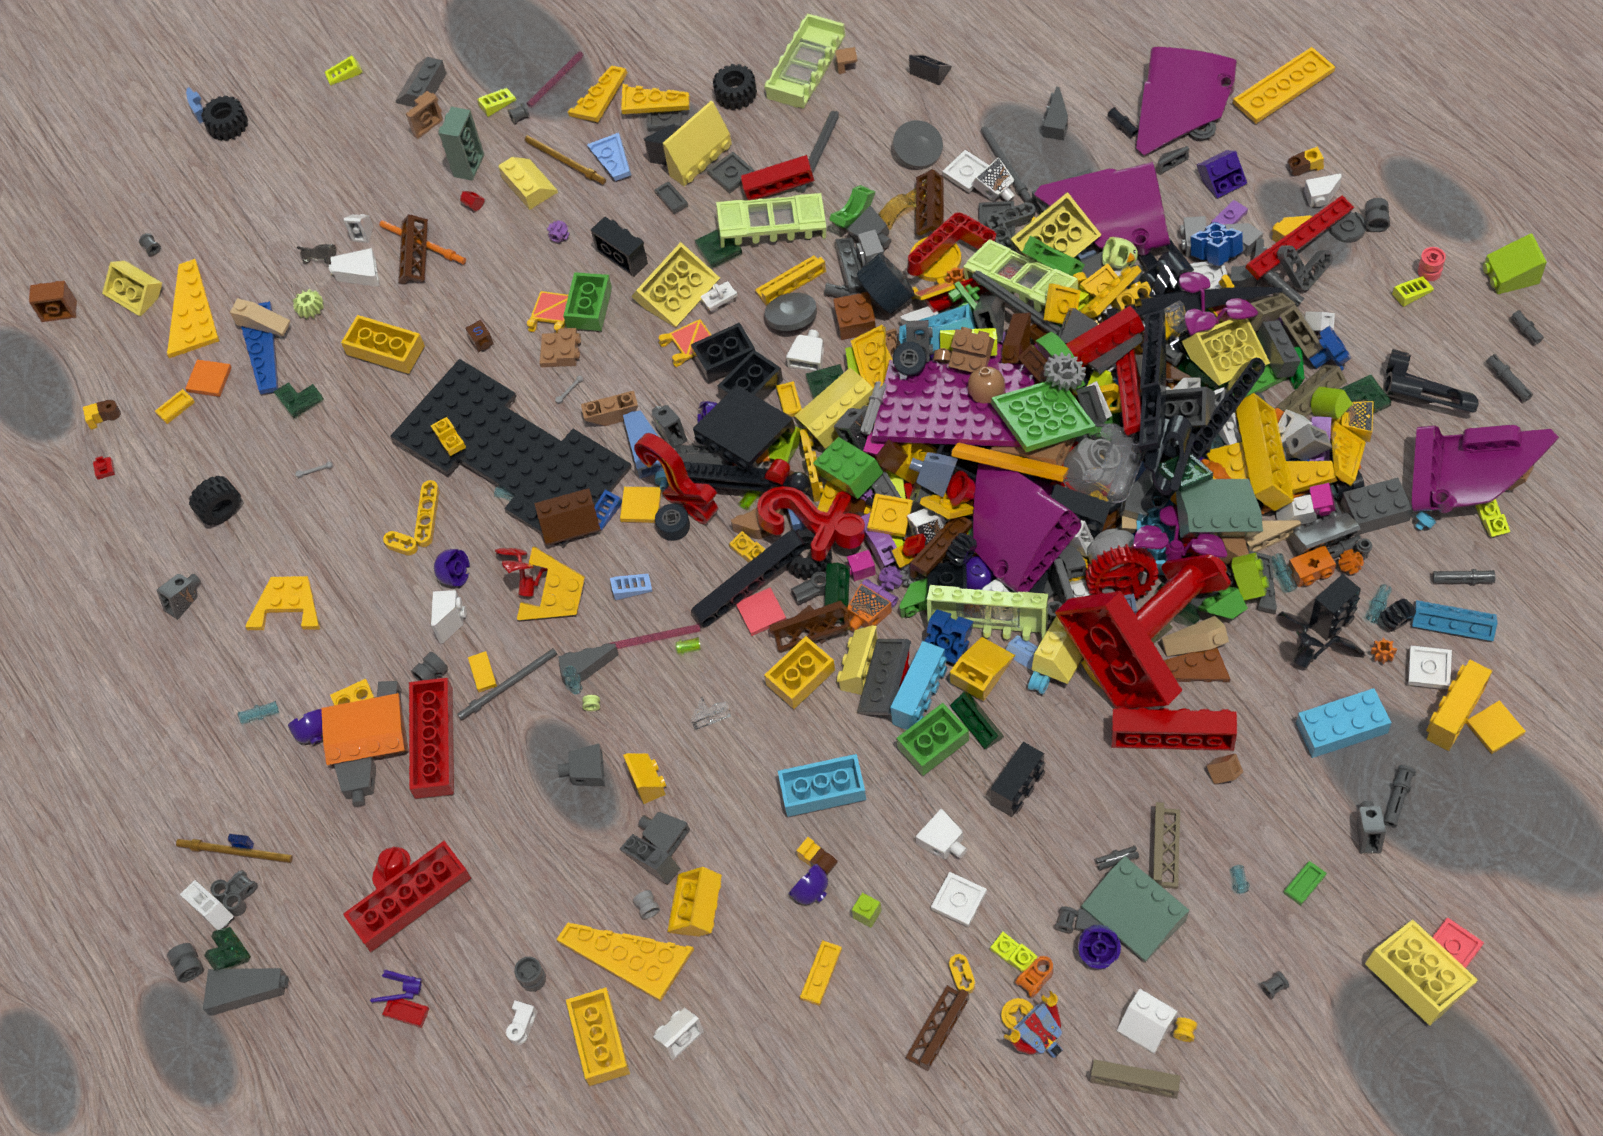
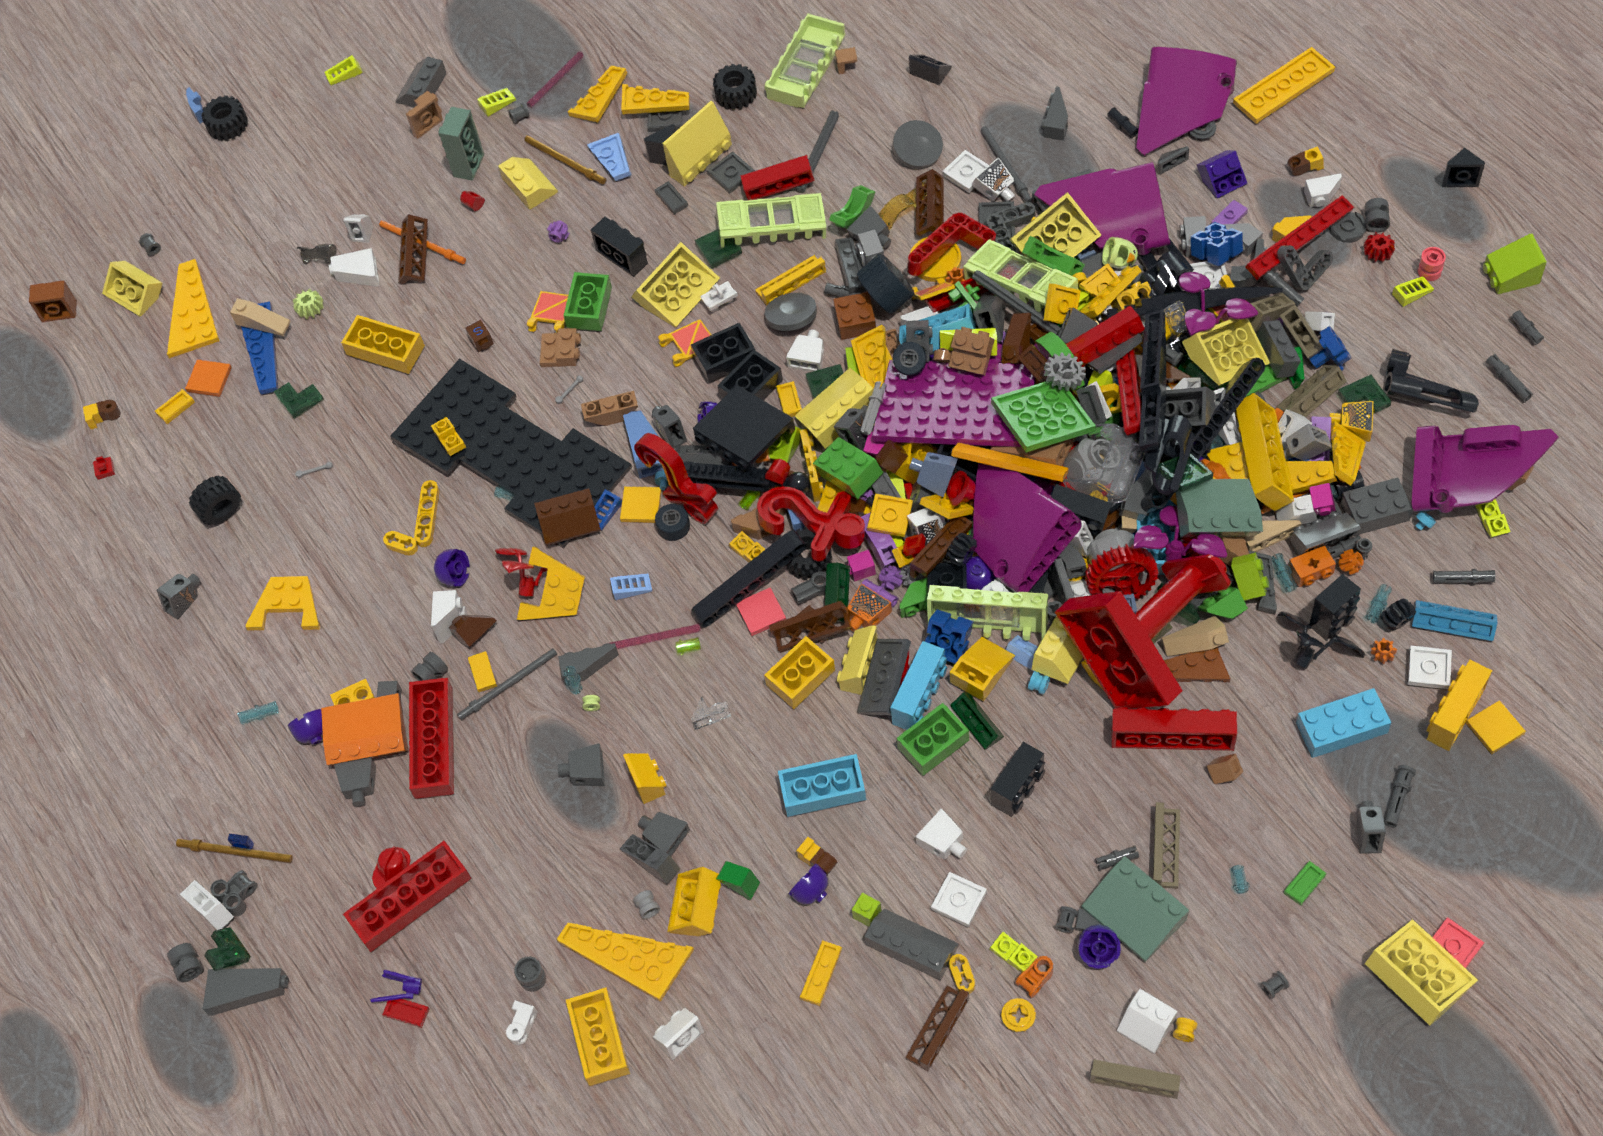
medium nougat cylinder [968,367,1006,403] -> none
torso [1004,991,1063,1058] -> none
lime brick [1311,387,1353,419] -> none
none -> reddish brown slope [448,615,497,647]
none -> green slope [716,861,760,901]
none -> dark grey slope [864,908,959,981]
none -> red gear [1364,232,1395,263]
none -> black slope [1442,148,1485,187]

